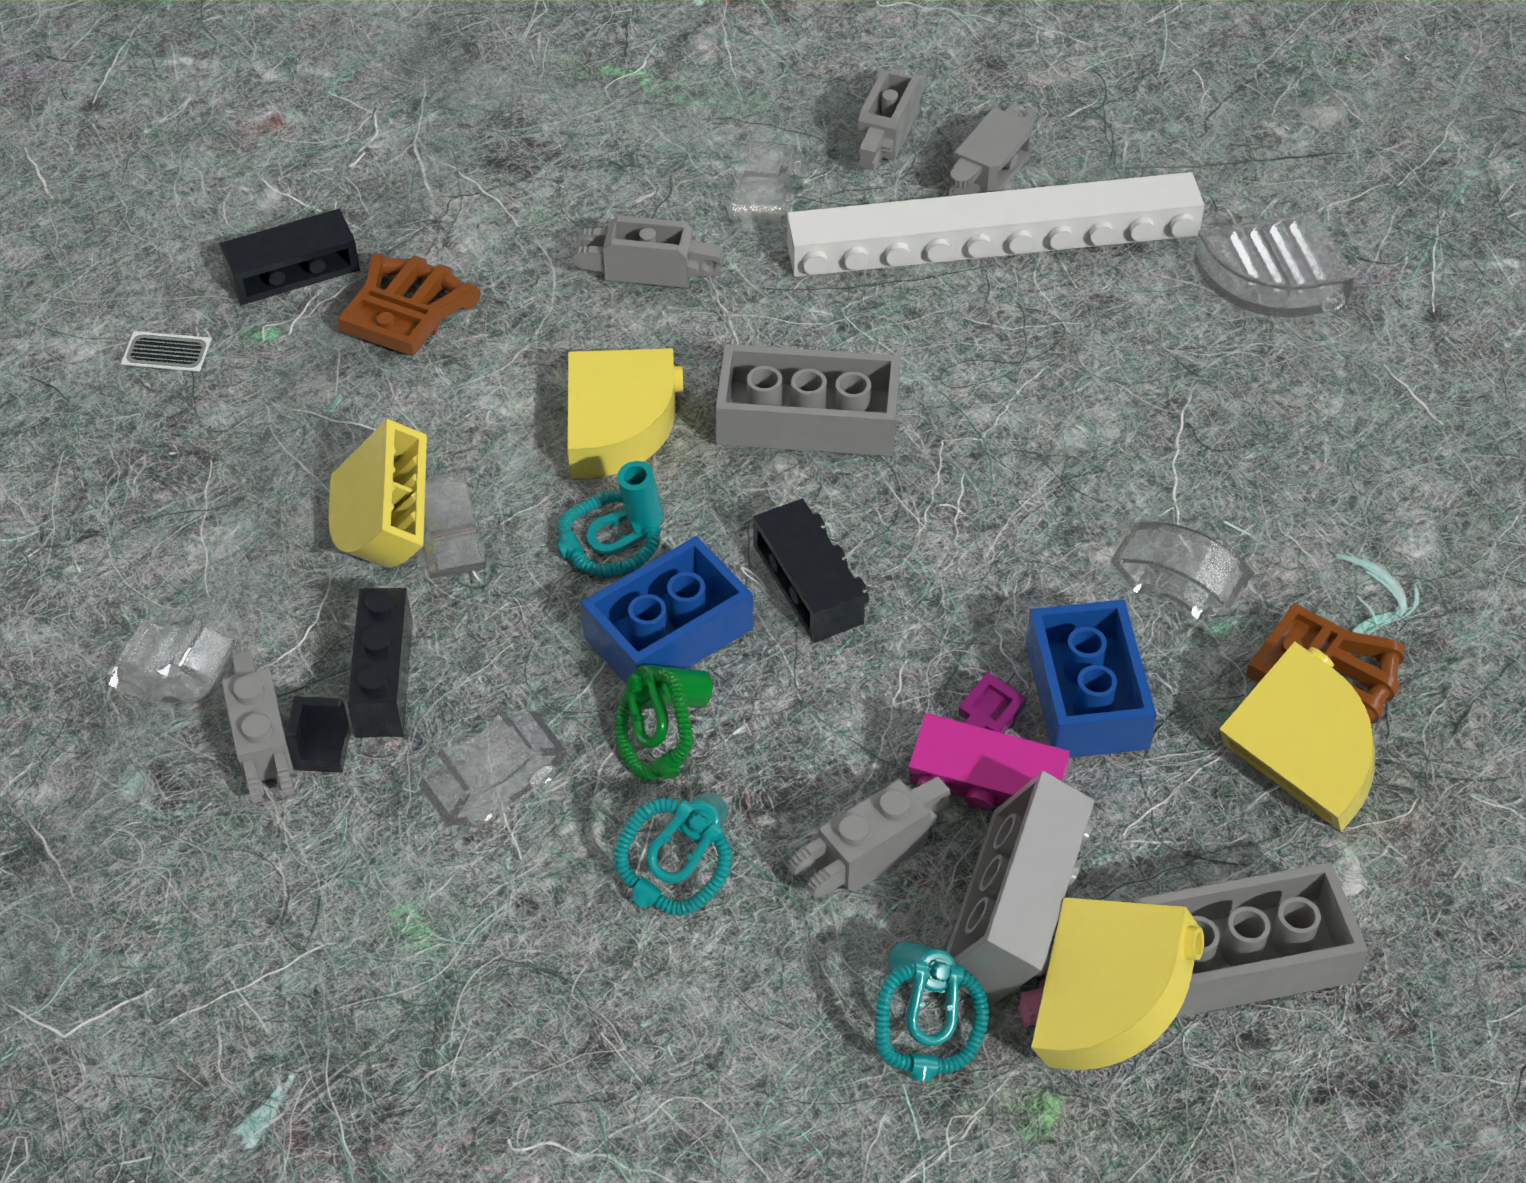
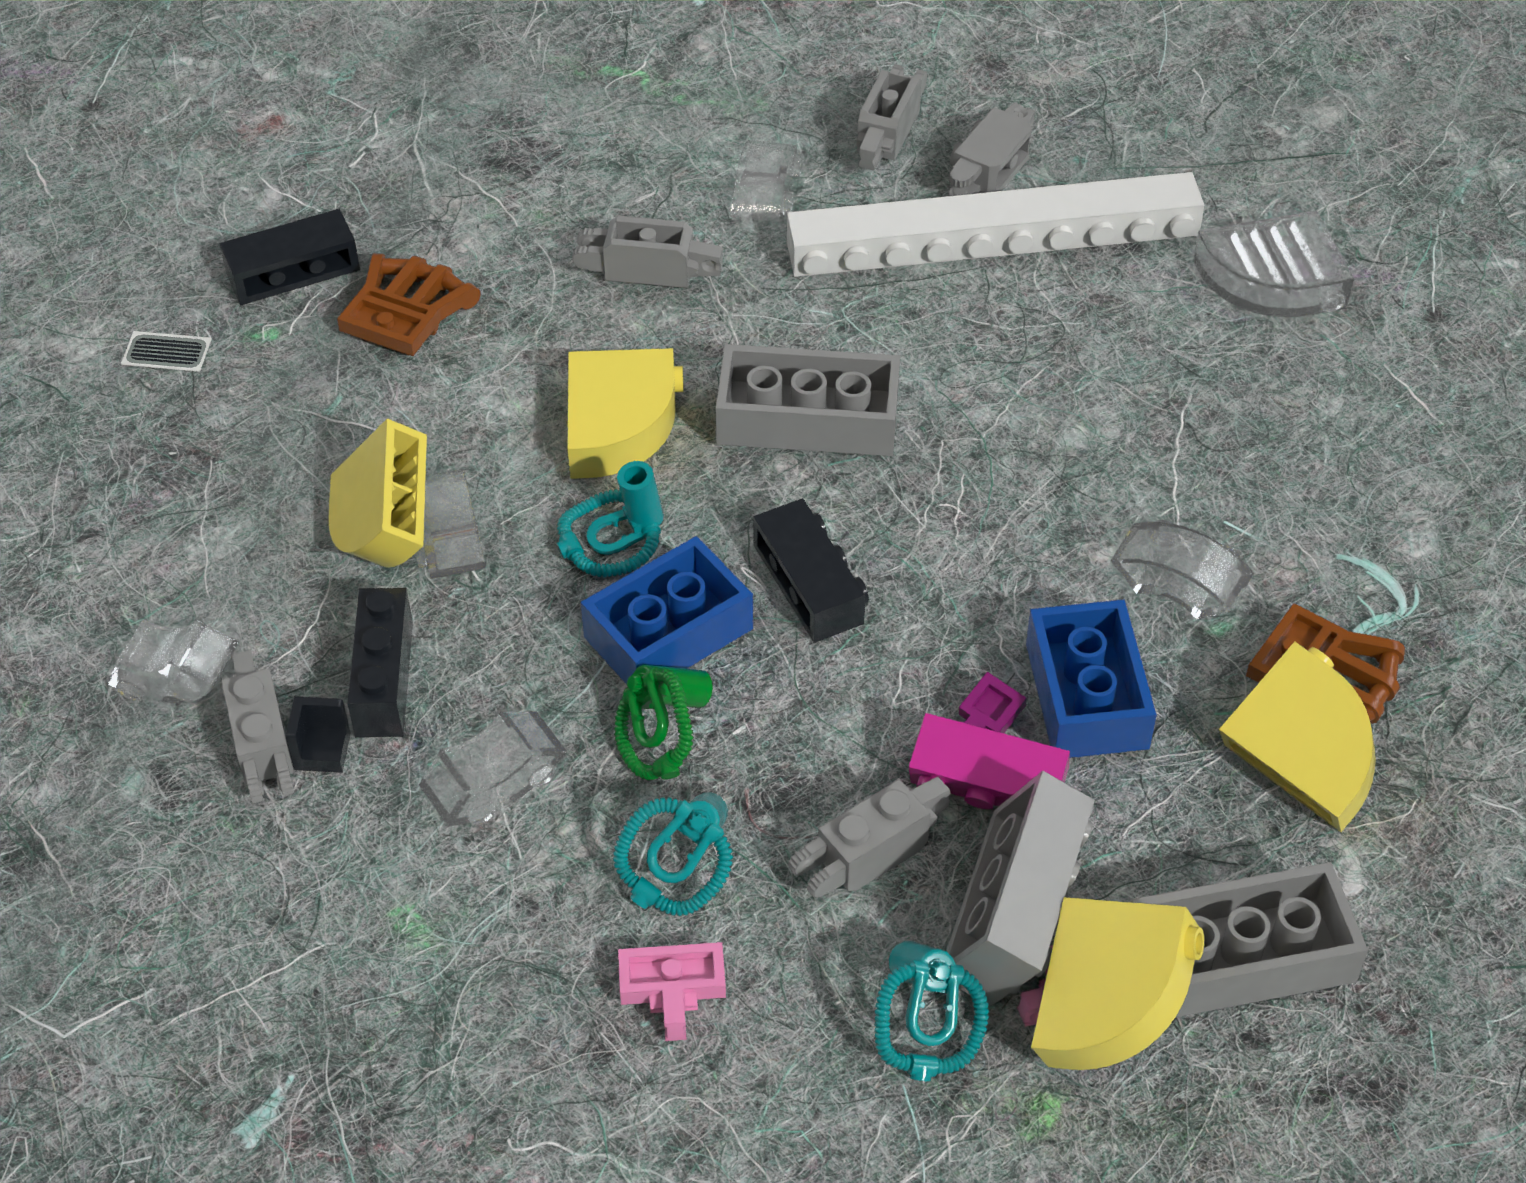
none -> bright pink hinge [618,942,726,1041]

